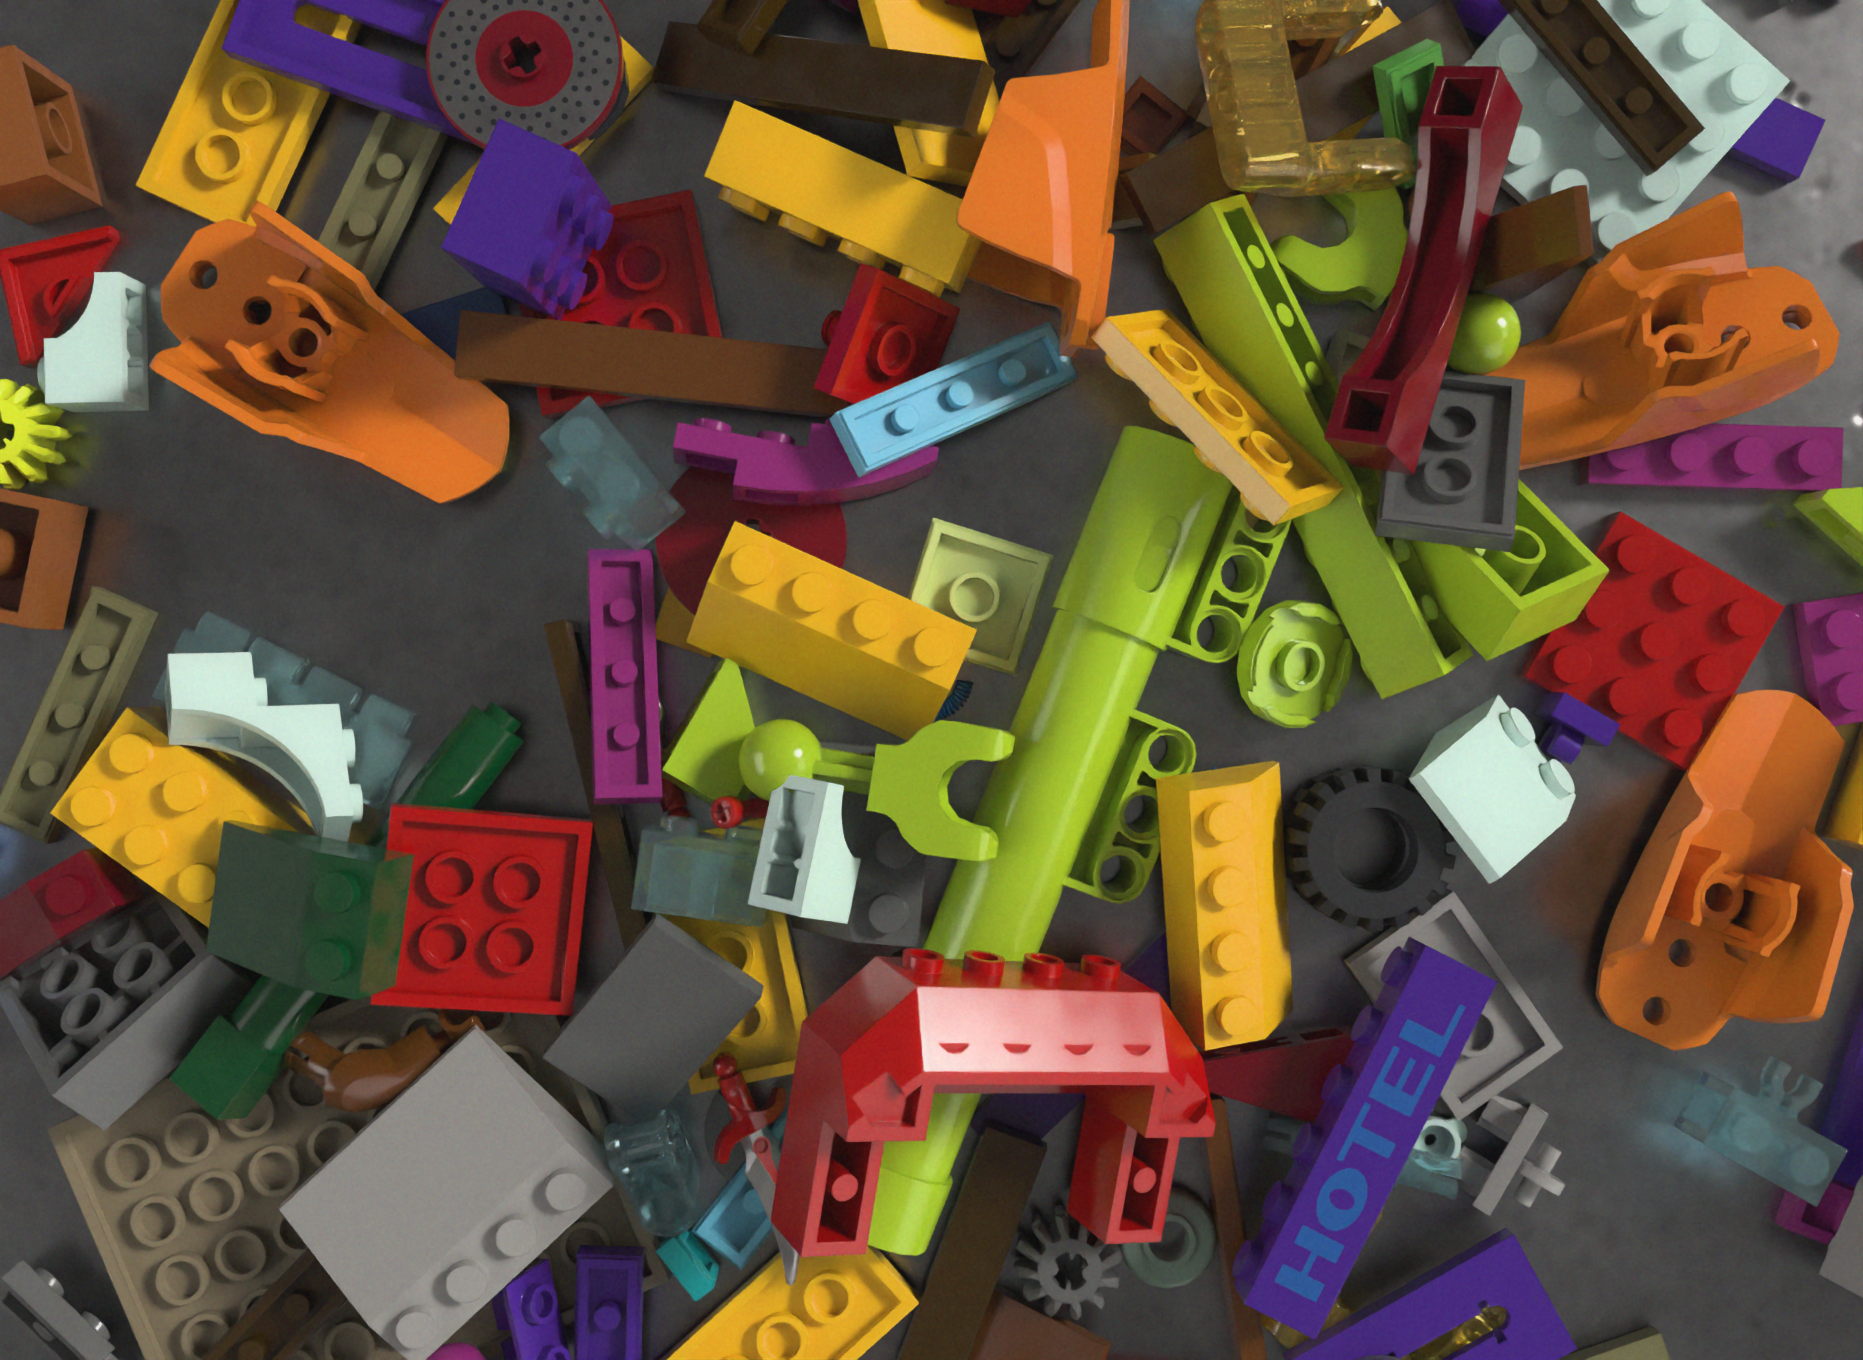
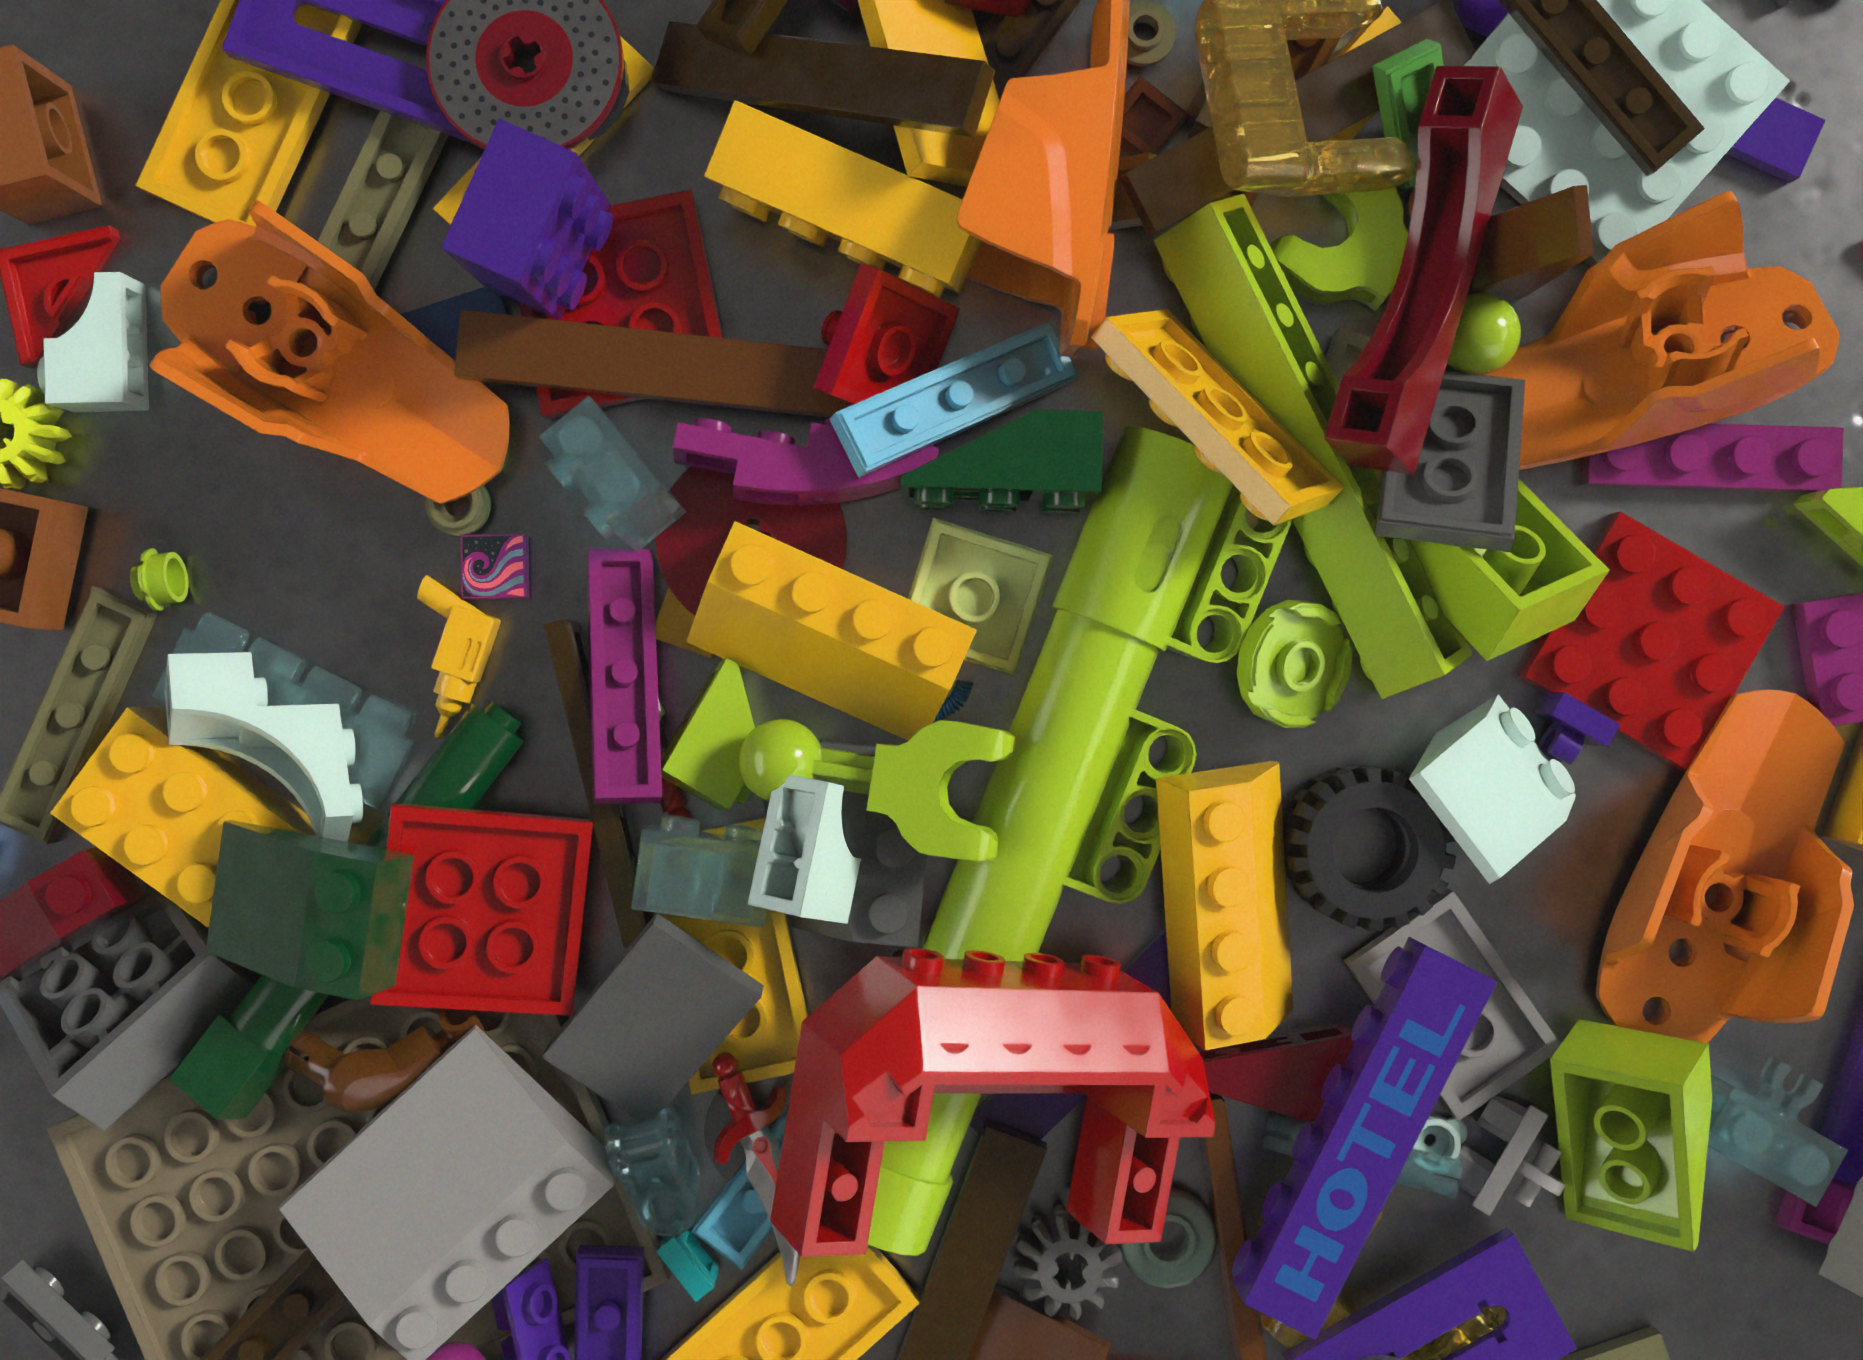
red piece [710,795,769,829] -> none
none -> lime plate [130,548,189,611]
none -> yellow piece [417,575,501,739]
none -> olive plate [425,486,491,536]
none -> tile [461,534,530,599]
none -> dark green slope [901,409,1104,514]
none -> olive plate [1127,0,1176,67]
none -> lime slope [1550,1019,1712,1252]

